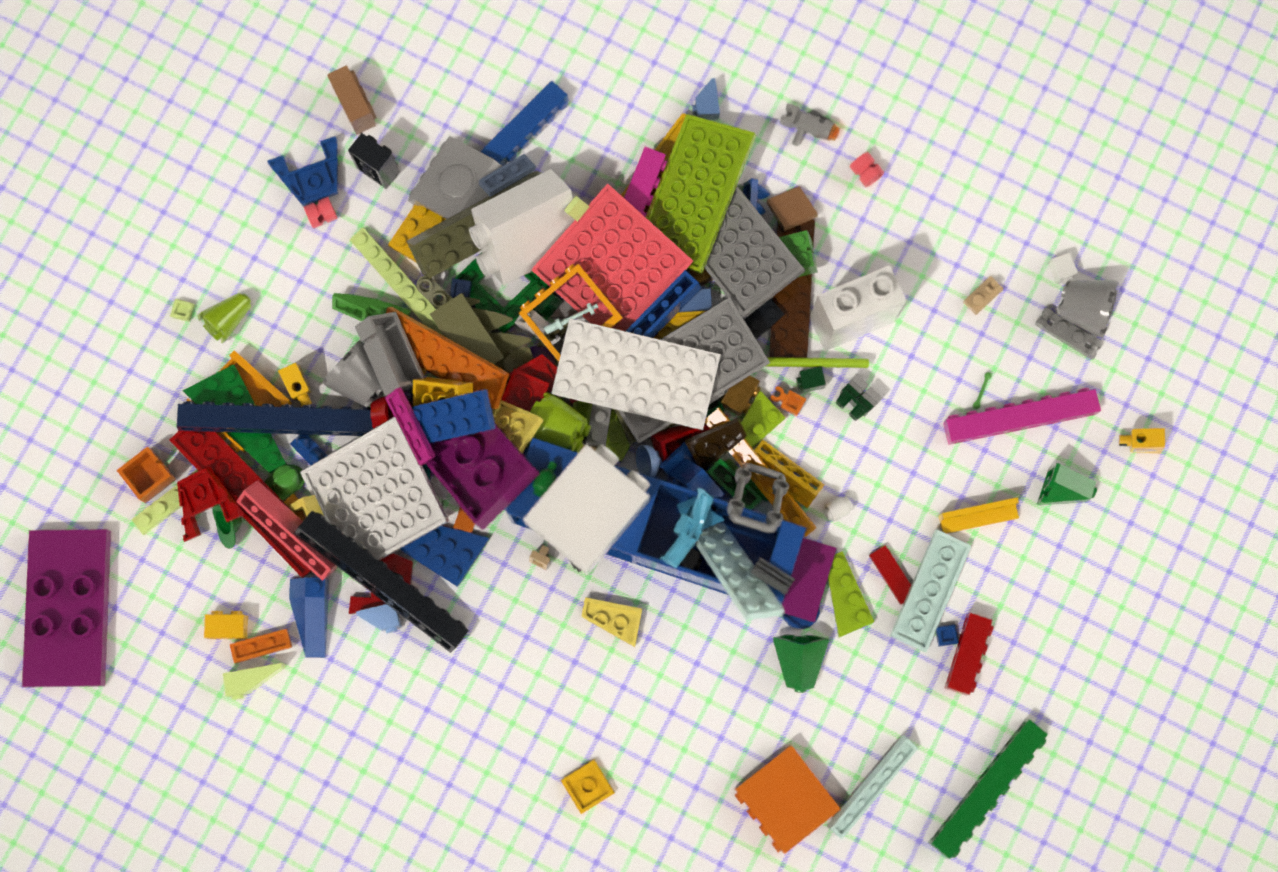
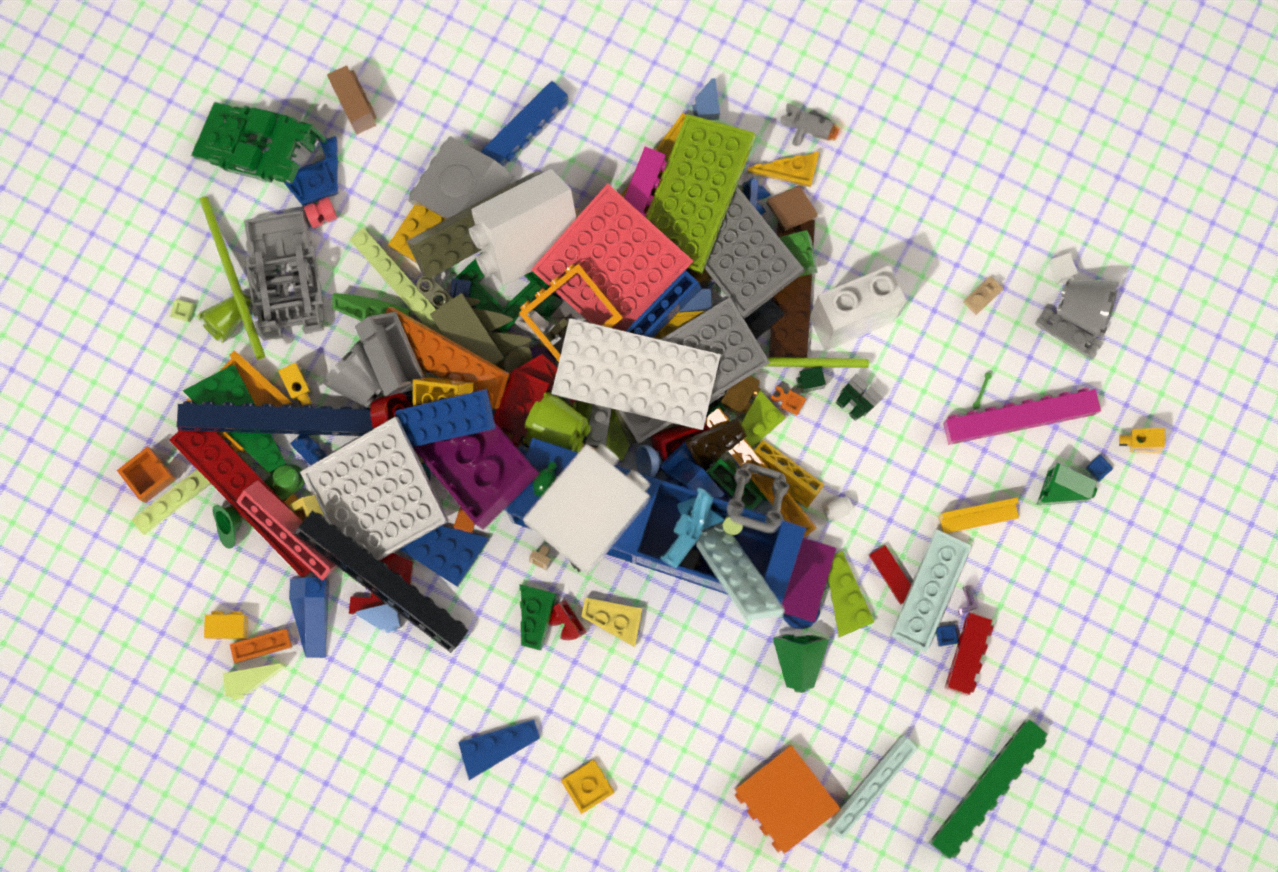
magenta plate [22,529,111,688] -> none
red wing [177,467,244,542] -> none
black brick [348,133,400,189] -> none
dark pink tile [385,388,436,466] -> none
sand blue plate [479,154,536,197] -> none
light yellow wing [492,400,544,453] -> none
light aqua piece [544,303,598,334] -> none
yellowish green tile [564,196,589,222] -> none
dark grey tile [750,557,794,595] -> none
coral wheel [849,152,885,187] -> none
none -> green piece [191,102,326,184]
none -> lime piece [199,196,265,360]
none -> light grey piece [244,210,324,341]
none -> blue wing [458,720,540,781]
none -> green wing [519,584,557,651]
none -> red tile [549,600,587,641]
none -> yellowish green tile [723,515,743,535]
none -> yellow wing [747,151,819,188]
none -> clear purple tile [957,585,980,615]
none -> blue tile [1085,454,1114,482]

